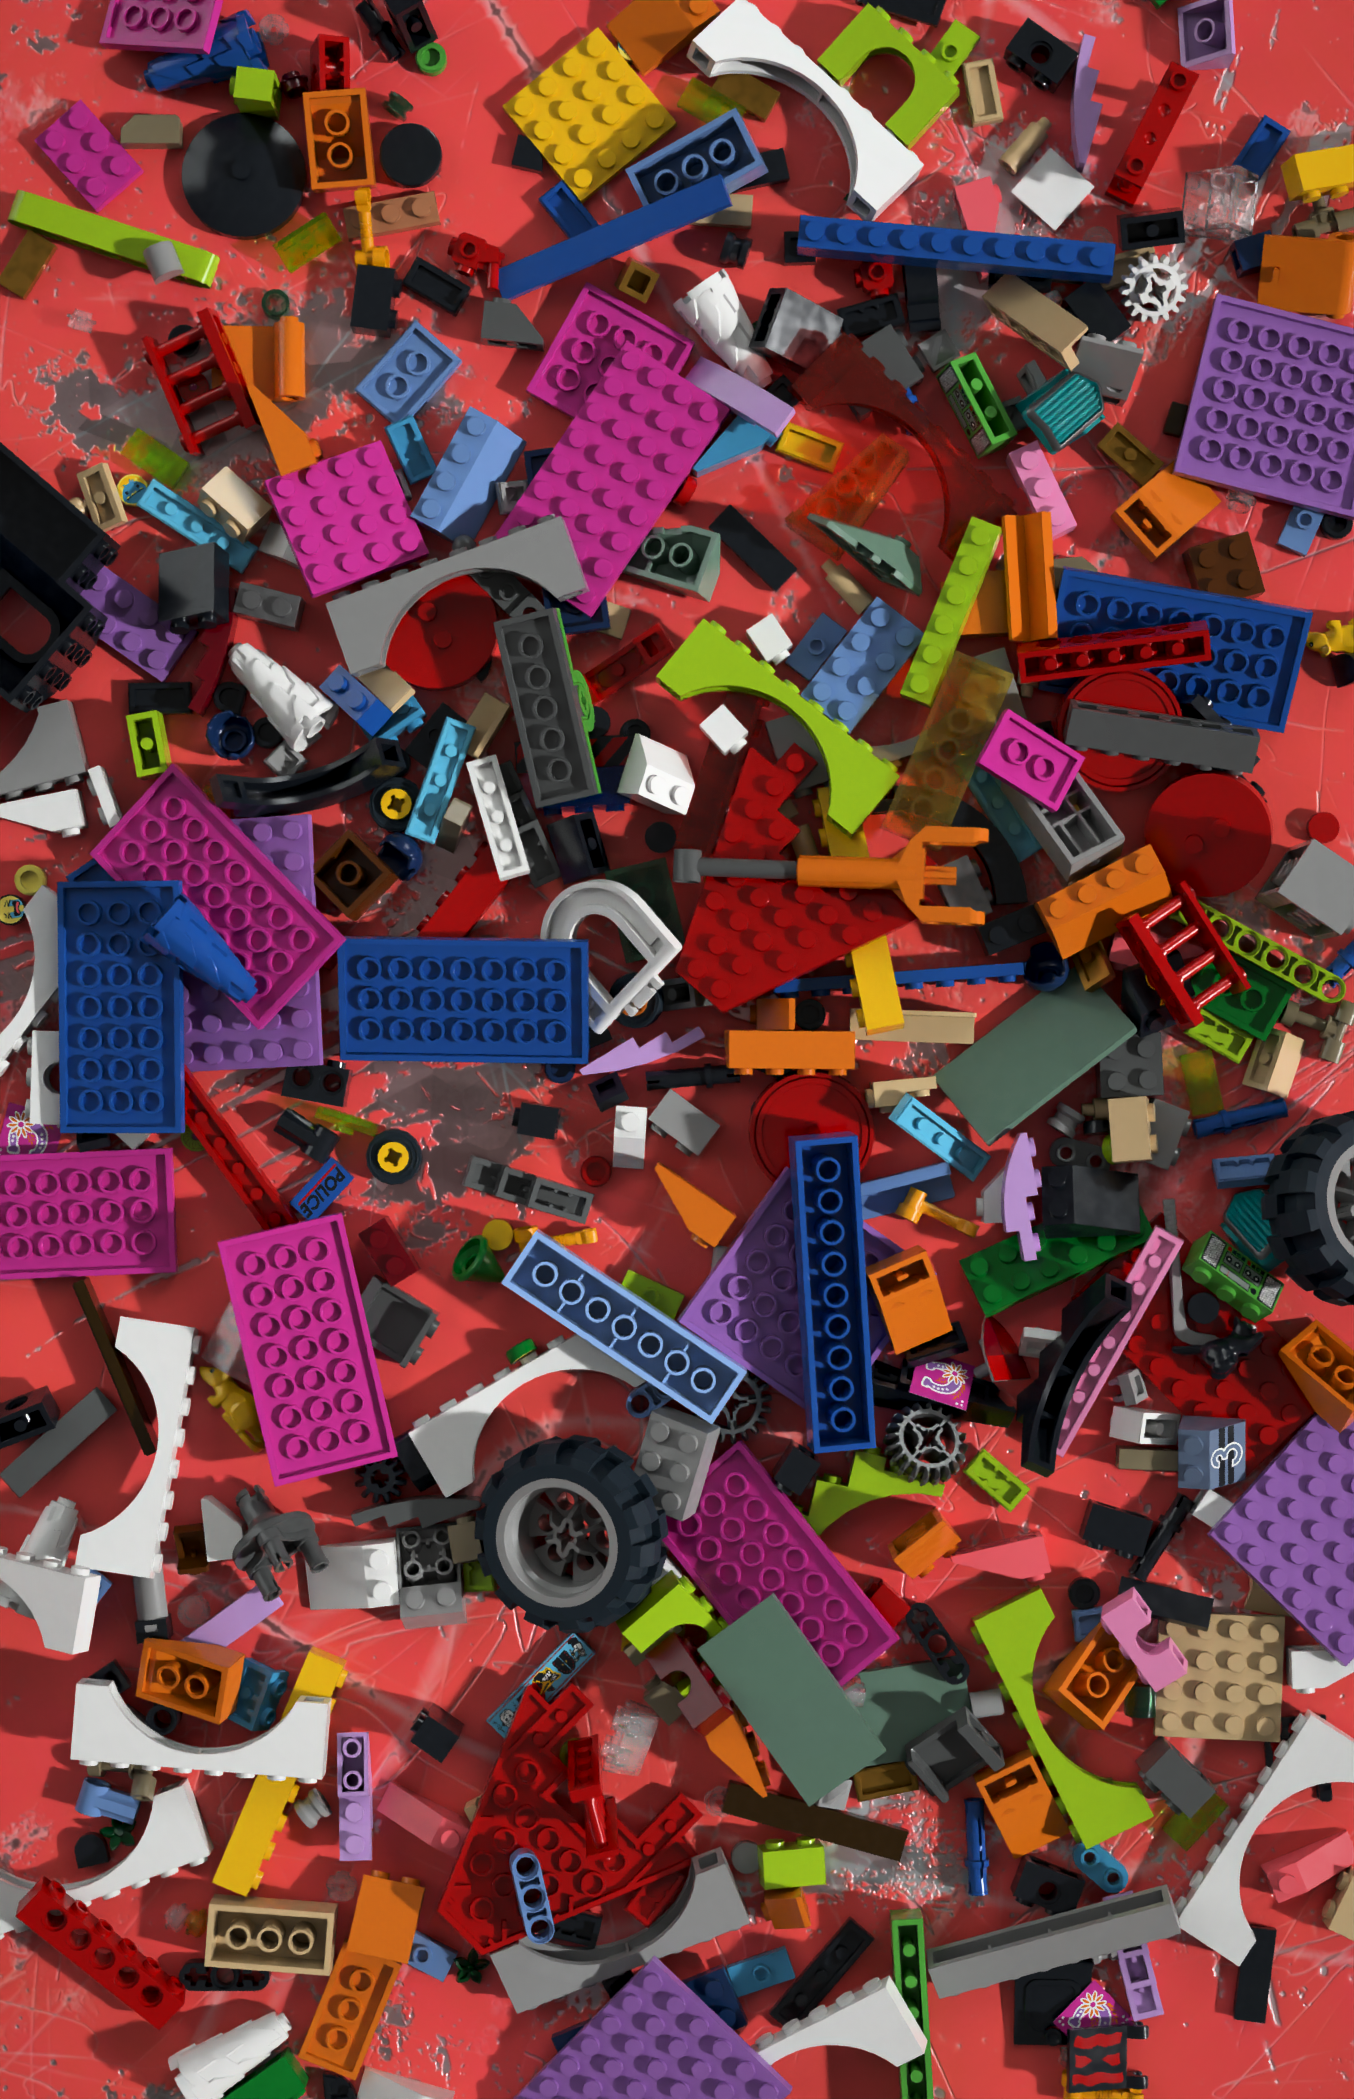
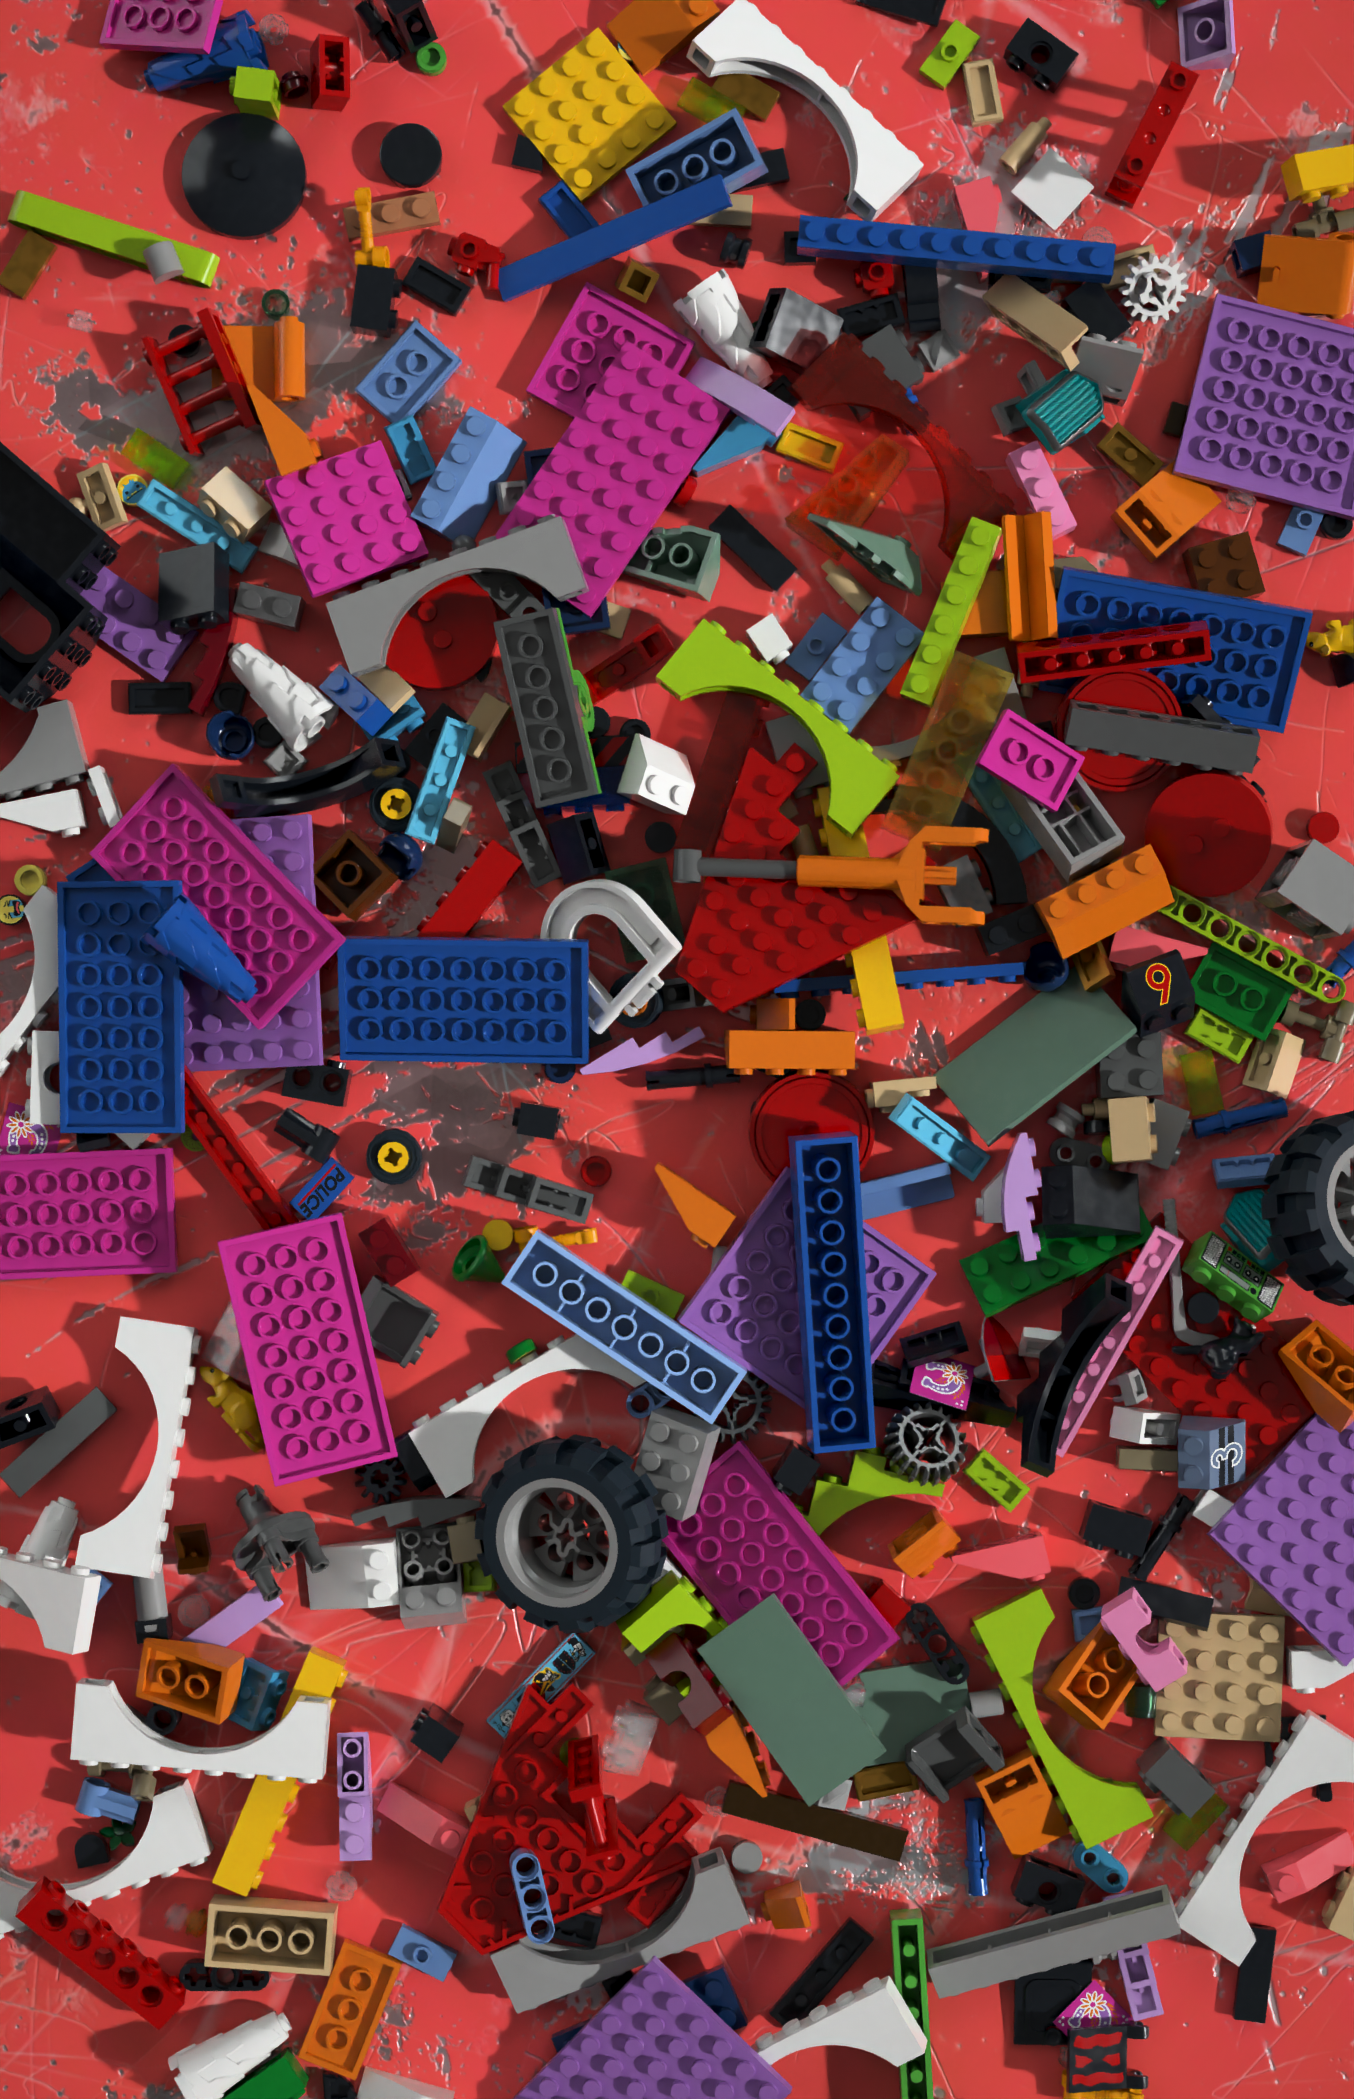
dark pink plate [34,99,144,213] -> none
dark brown tile [72,1277,158,1456] -> none
black plate [88,1659,133,1694] -> none
dark tan piece [120,114,183,149] -> none
lime brick [126,710,172,781] -> none
red tile [178,374,210,401] -> none
white slope [201,1495,248,1562] -> none
clear neon green plate [272,212,342,274] -> none
light grey wheel [293,1788,332,1829] -> none
orange slope [302,88,376,193] -> none
clear neon green plate [314,1106,380,1137] -> none
orange brick [346,1870,425,1964] -> none
bush [382,91,414,122] -> none
dark green plant [453,1947,490,1983] -> none
white plate [466,754,530,882] -> none
dark grey slope [480,297,545,352] -> none
black plate [588,1071,629,1112] -> none
white slope [612,1105,648,1169] -> none
light grey brick [648,1088,720,1157] -> none
white brick [699,704,748,756] -> none
dark azure plate [726,1946,796,1997] -> none
lime brick [757,1836,826,1890] -> none
lime arch [817,3,960,150] -> none
tan panel [849,1008,977,1044] -> none
orange slope [866,1245,953,1355] -> none
light orange brick [895,1187,979,1238] -> none
bright green brick [936,352,1018,459] -> none
lavender slope [1070,34,1103,173] -> none
red fence [1115,880,1251,1031] -> none
black brick [1116,207,1185,251] -> none
clear slope [1182,165,1259,241] -> none
blue tile [1229,115,1291,186] -> none

